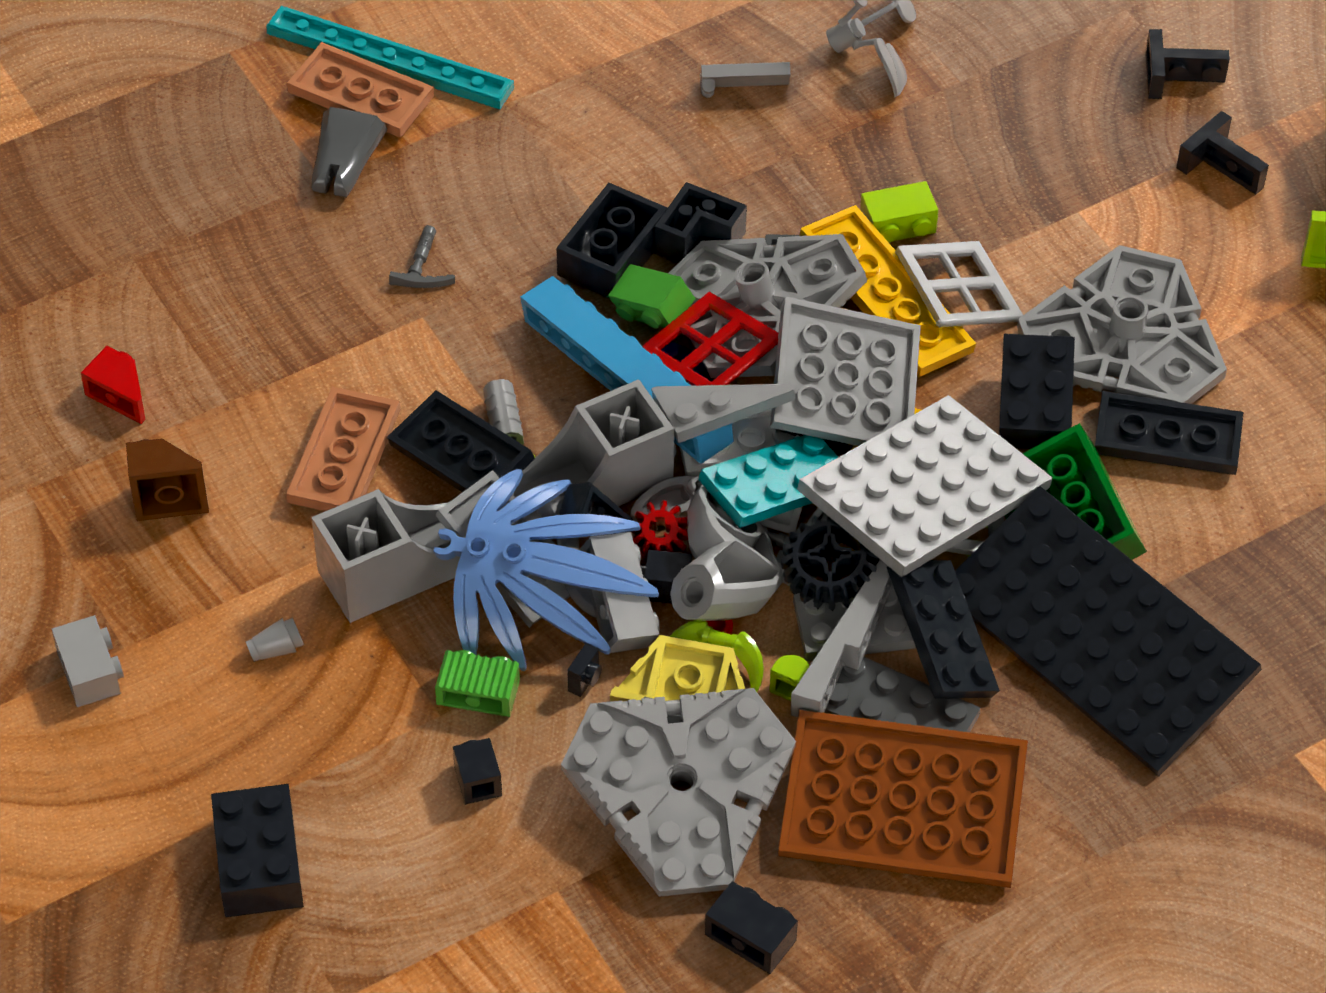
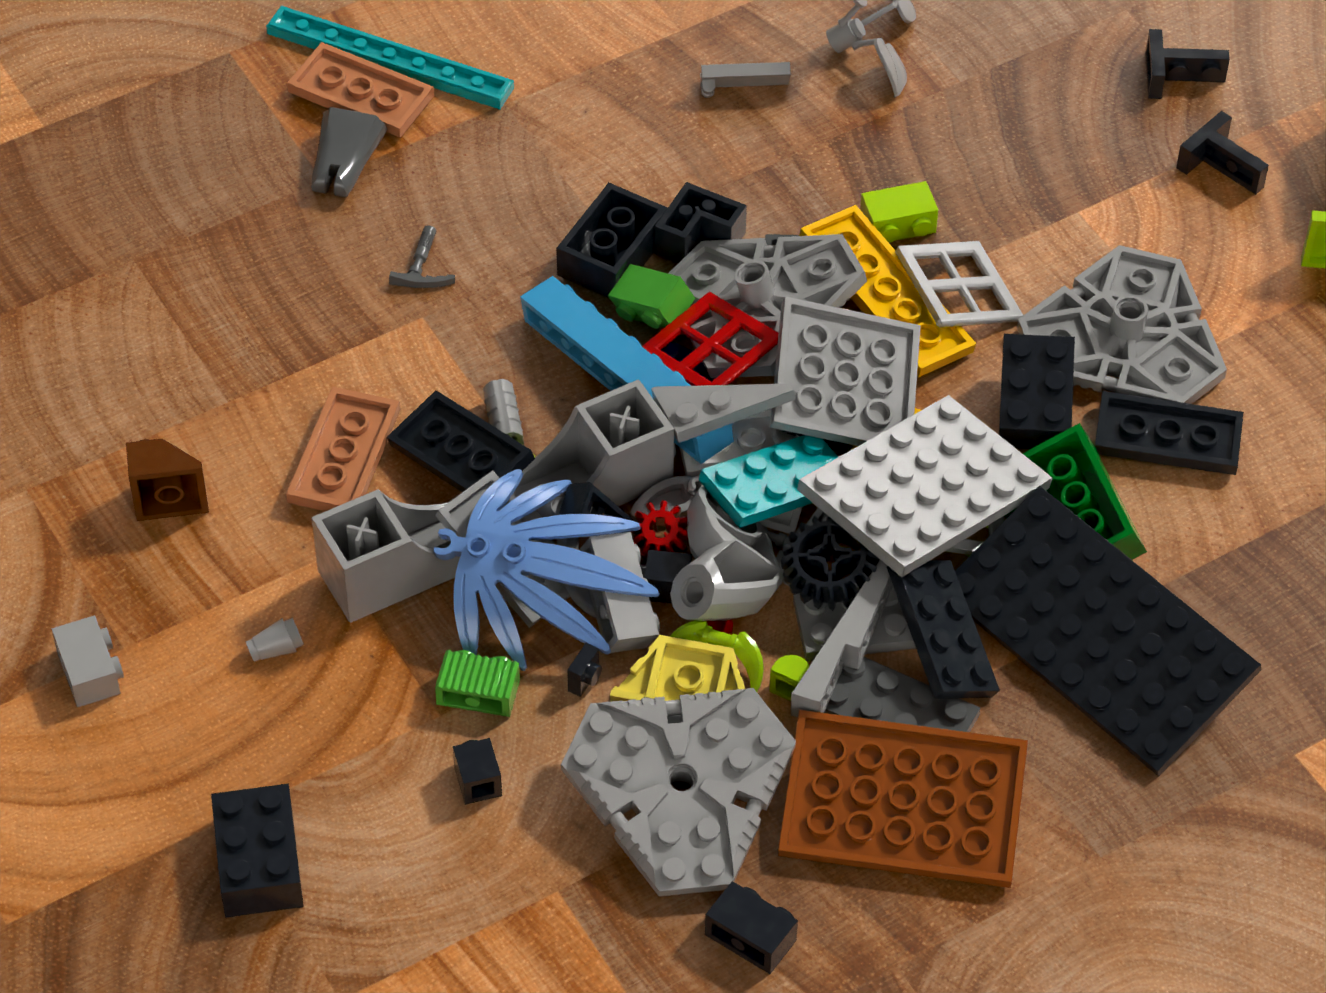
red slope [81,345,146,424] -> none

